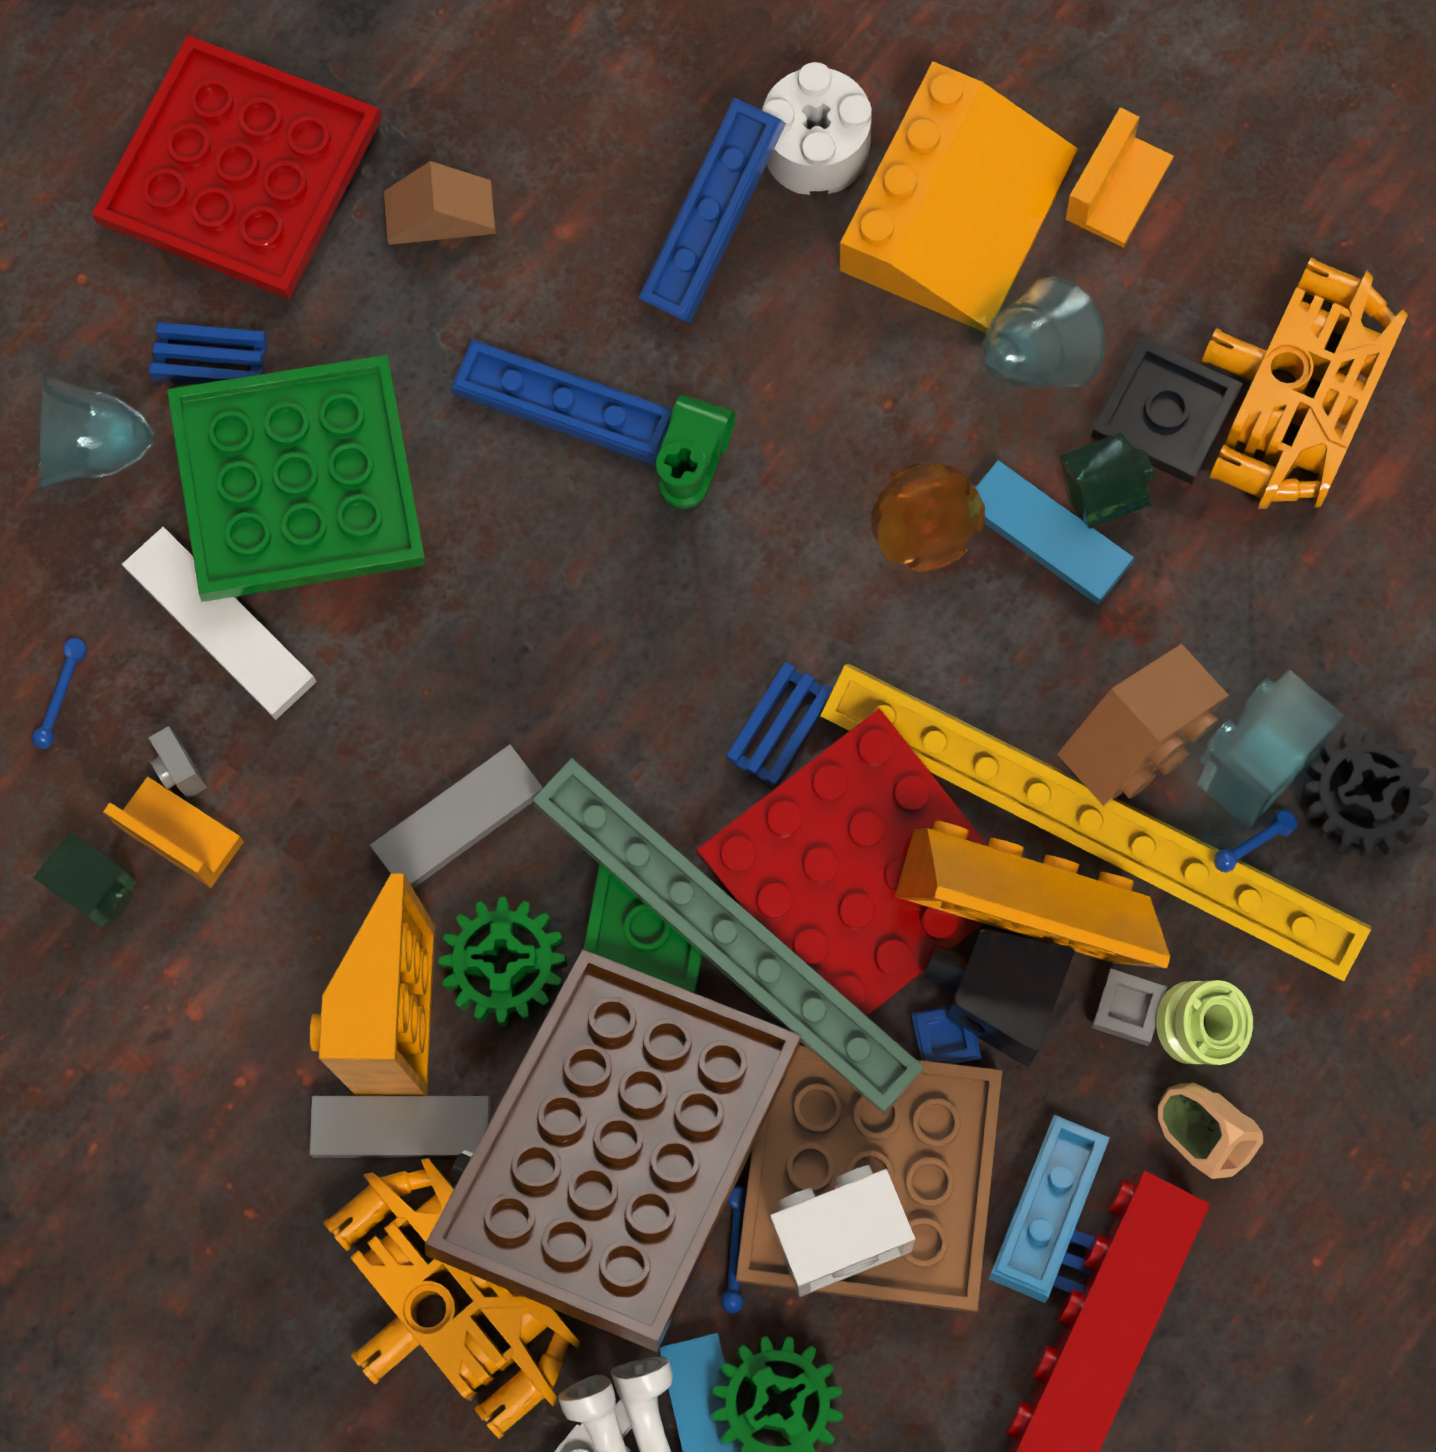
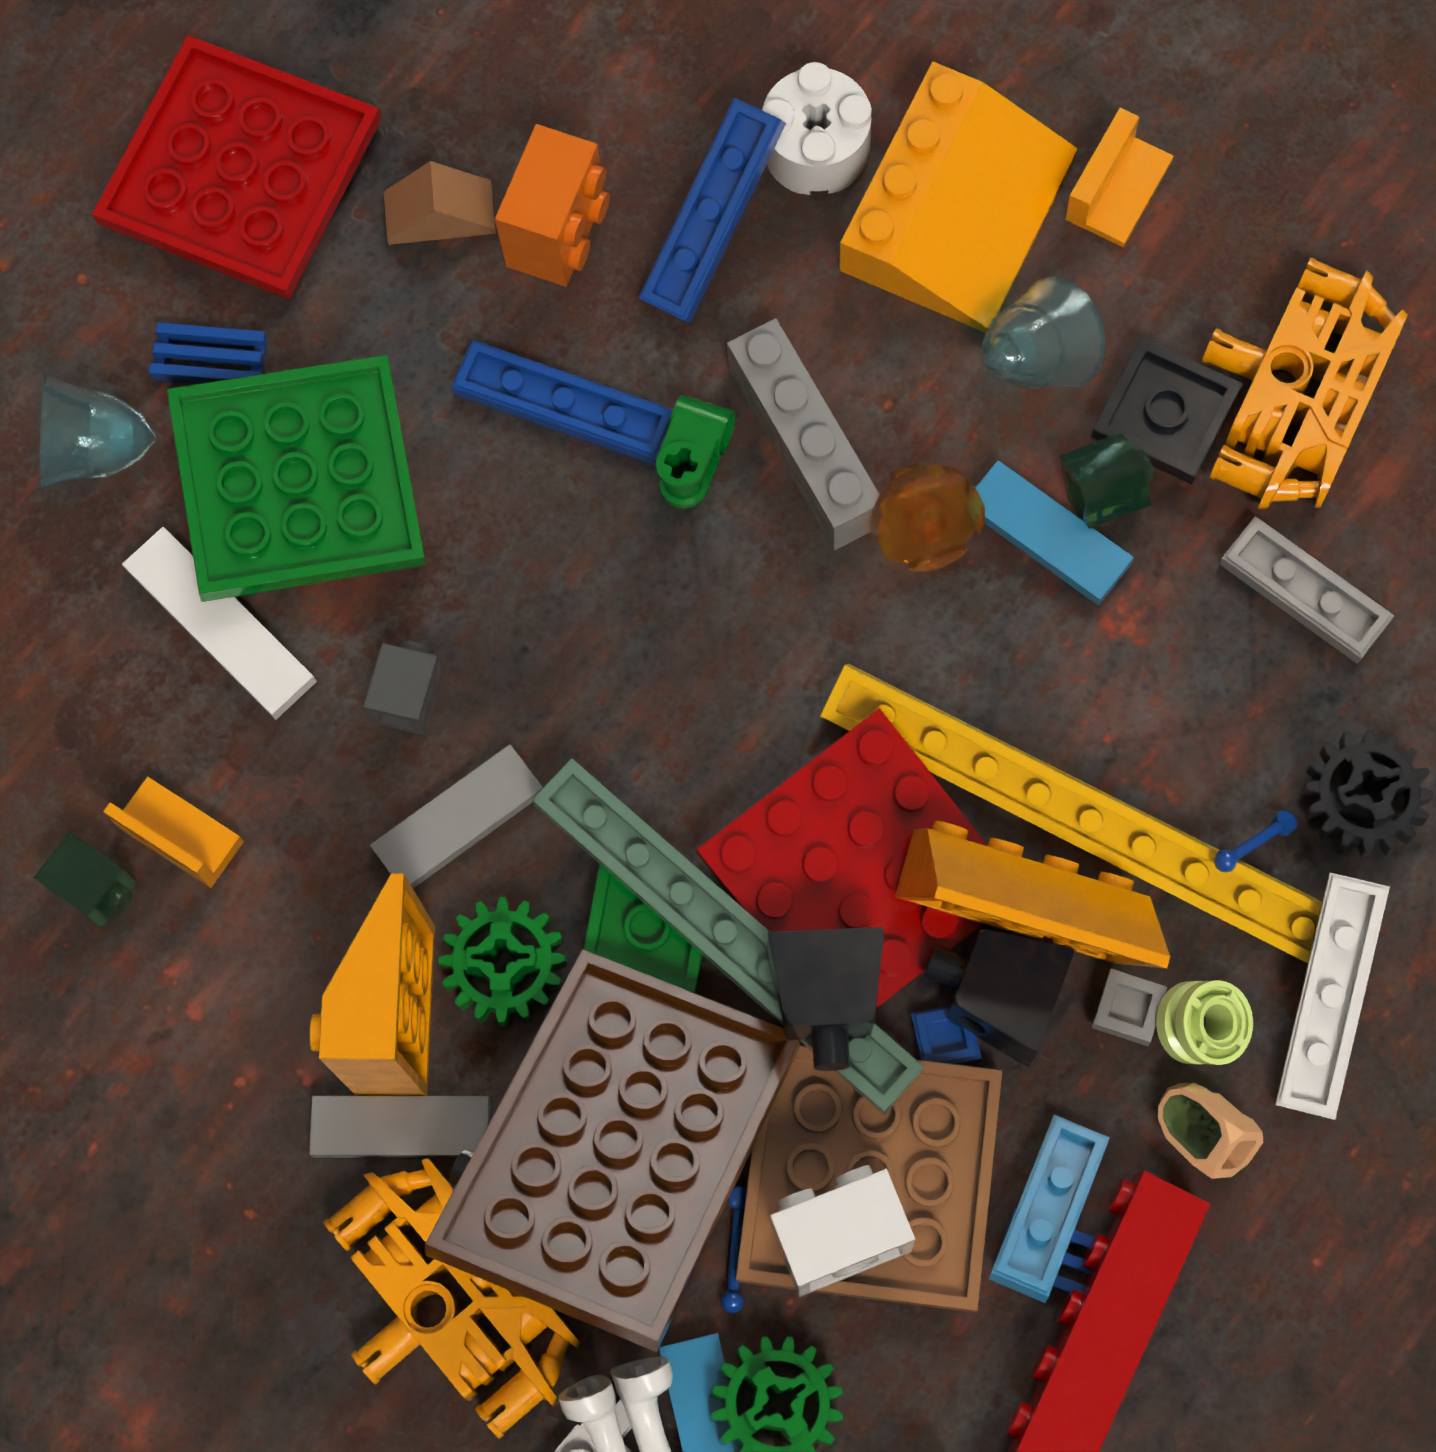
blue hinge [32,638,88,749] -> none
light grey plate [149,726,208,799] -> none
blue tile [726,662,833,789] -> none
medium nougat brick [1057,644,1229,806] -> none
clear light blue brick [1197,669,1344,829] -> none
none -> dark grey brick [363,641,444,736]
none -> orange brick [495,124,610,287]
none -> light grey brick [727,318,884,551]
none -> black torso [767,927,884,1071]
none -> light grey tile [1219,516,1394,664]
none -> white tile [1275,872,1390,1120]

